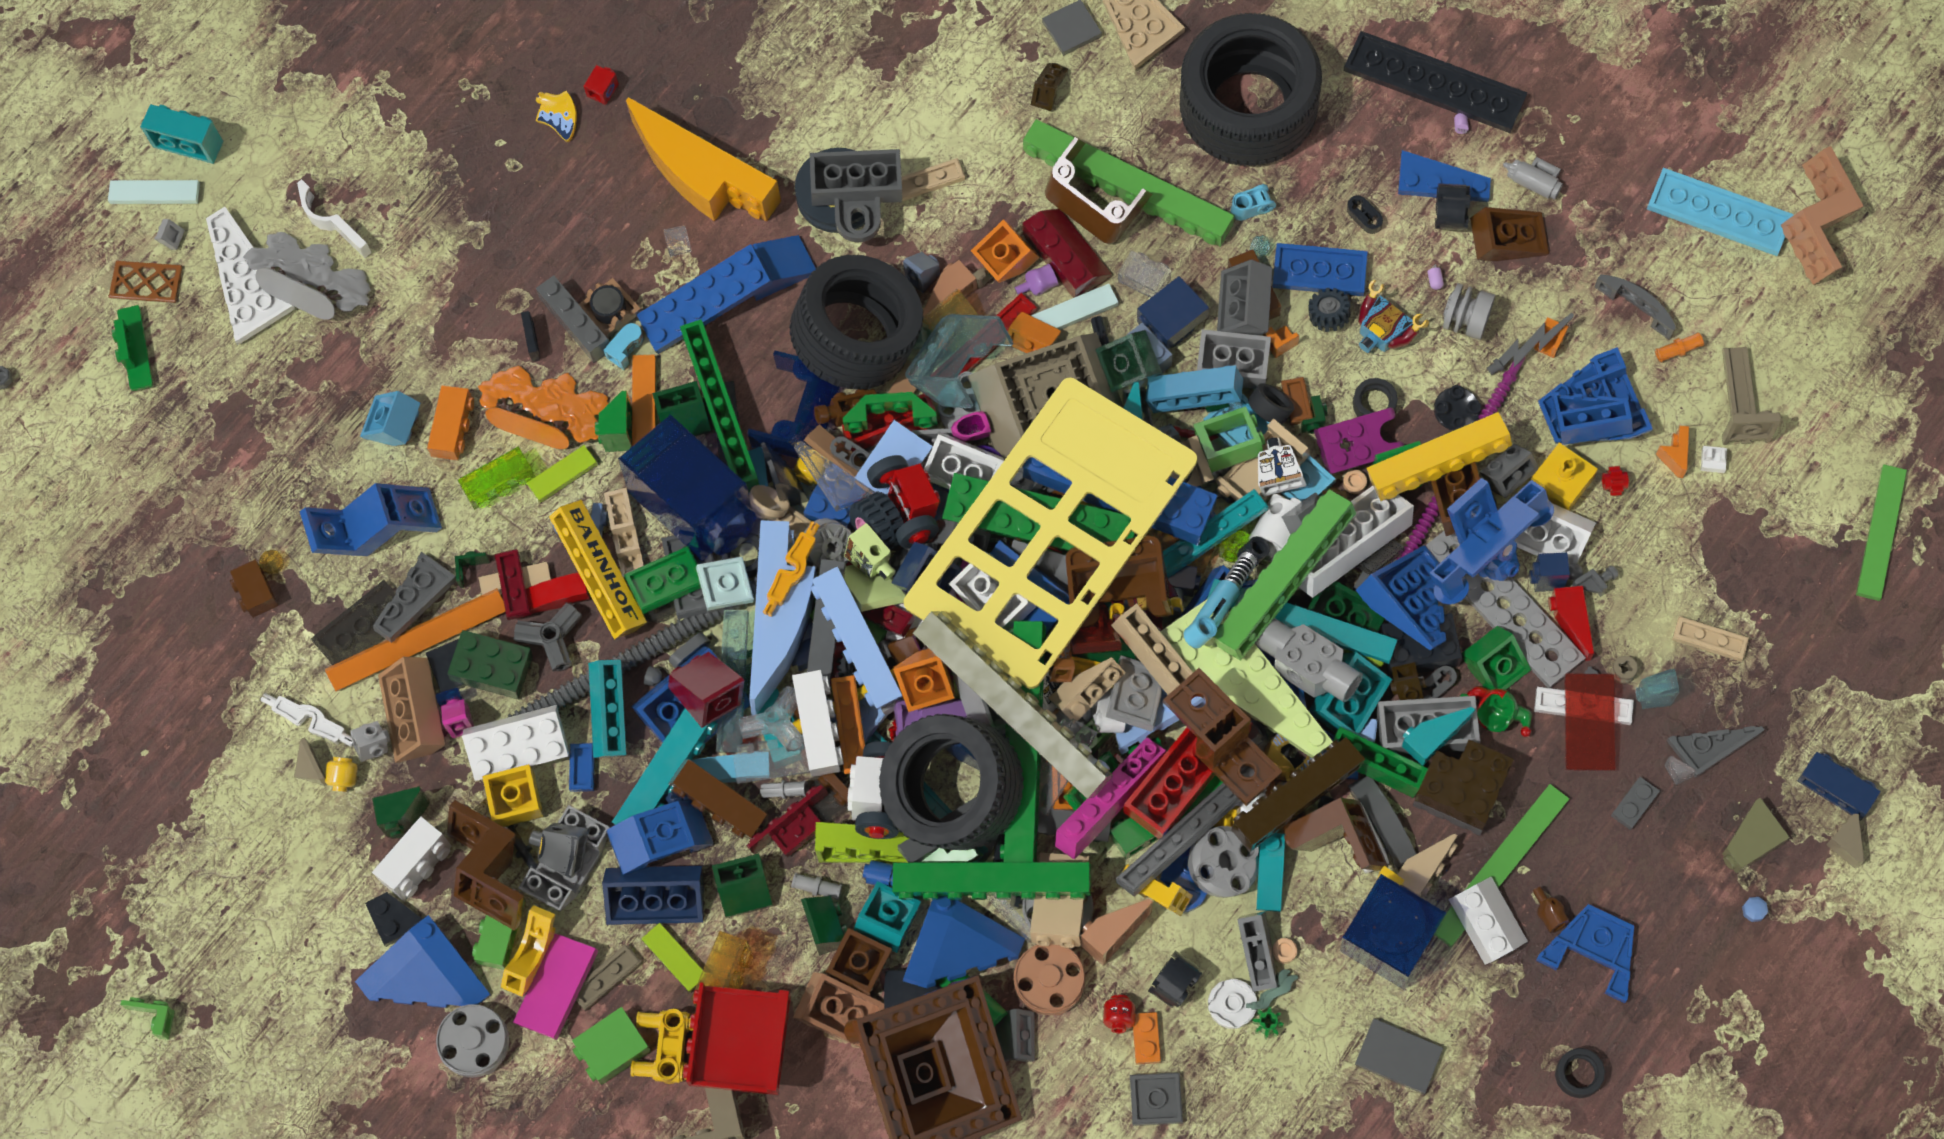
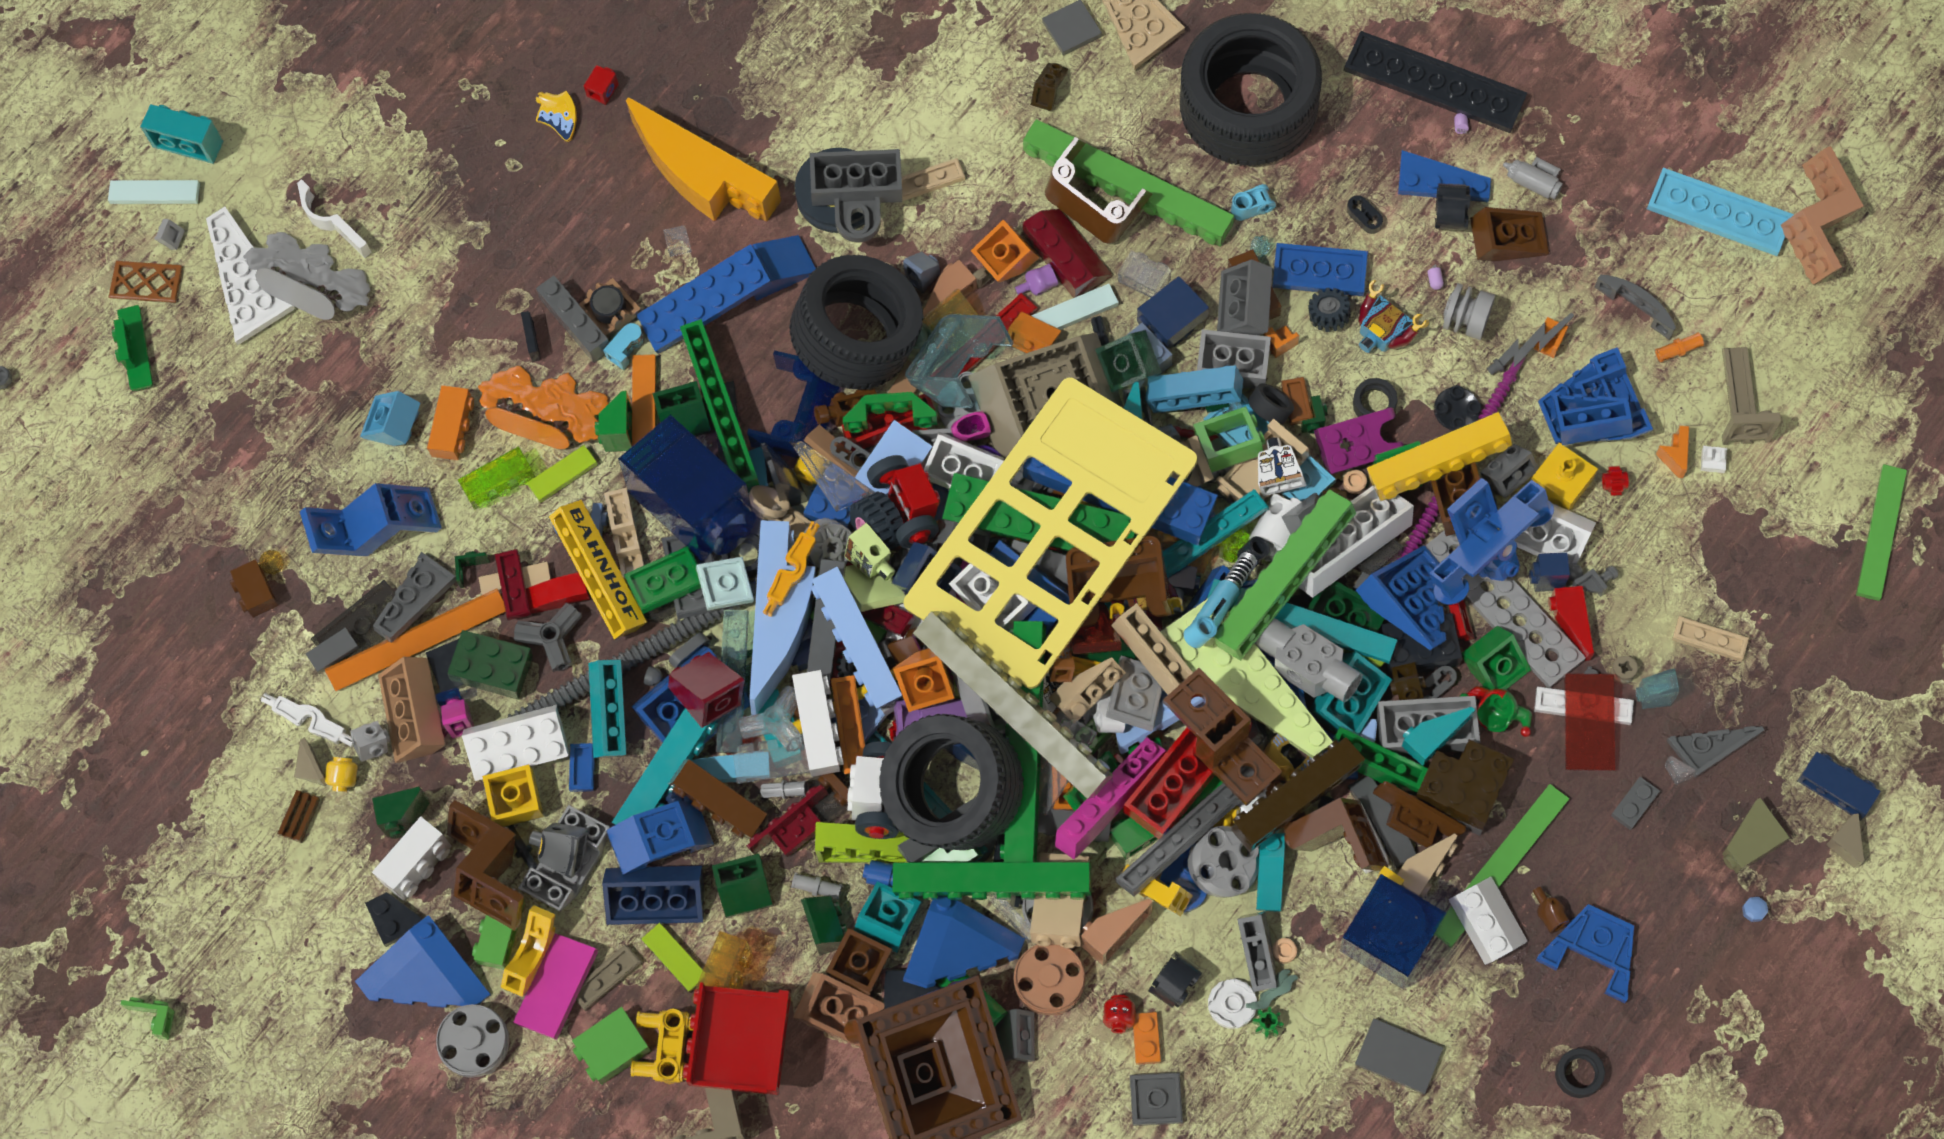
none -> reddish brown tile [277,790,320,843]
none -> dark grey tile [306,628,359,674]
none -> reddish brown bracket [1373,781,1466,848]
none -> red tile [1449,599,1475,641]

